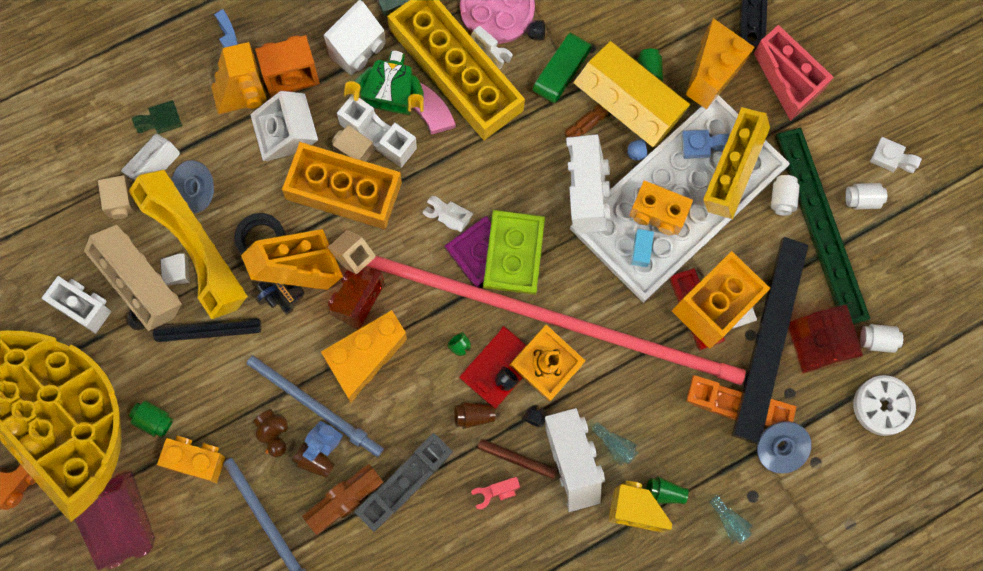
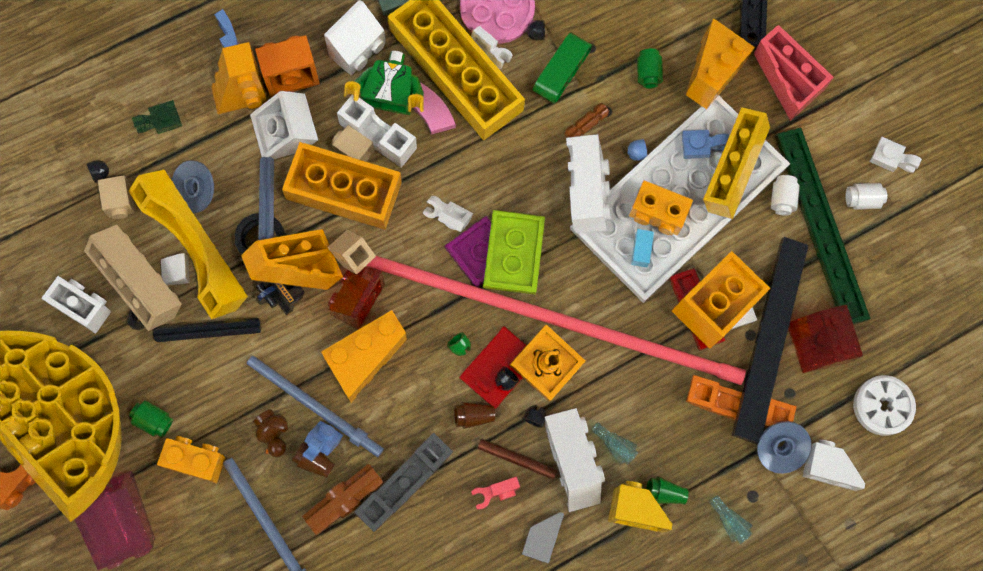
white slope [121,133,180,182] -> none
yellow slope [573,41,691,147] -> none
white brick [860,324,903,353] -> none
none -> black hinge [87,160,109,183]
none -> sand blue axle [259,157,274,240]
none -> light grey tile [522,512,564,563]
none -> white slope [803,440,865,491]

